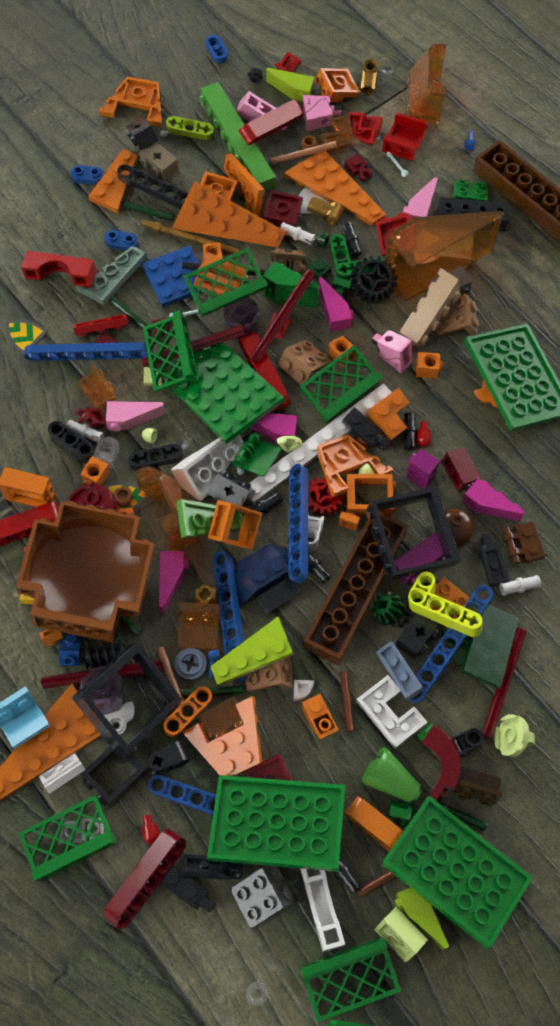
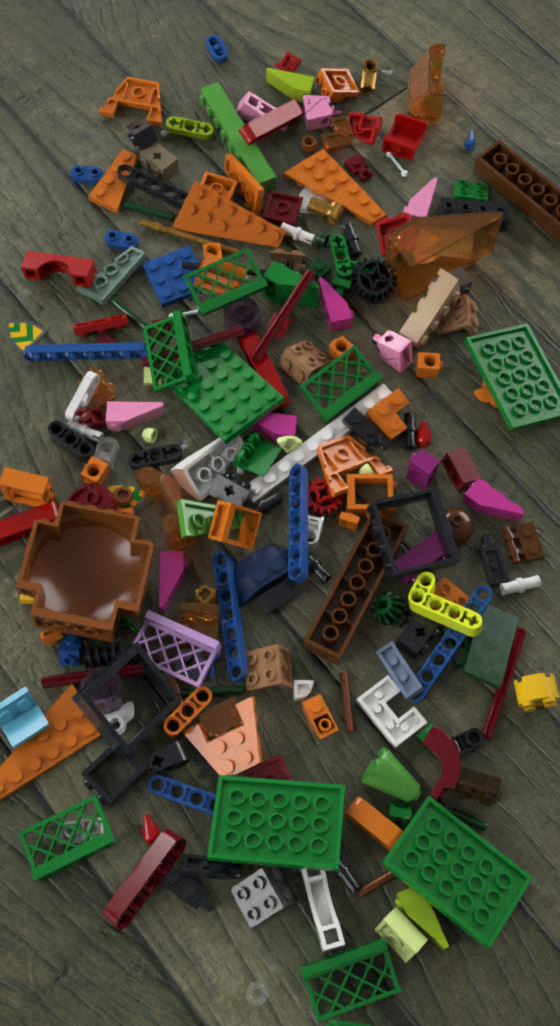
white plate [39,753,85,794] -> none
lime wing [211,617,294,686] -> none
black plate [247,68,263,83] -> none
nougat bar [271,141,337,165] -> none
yellowish green tile [494,714,535,757] -> none
none -> white beam [65,371,100,422]
none -> lavender fence [133,610,222,688]
none -> yellow brick [514,673,560,712]

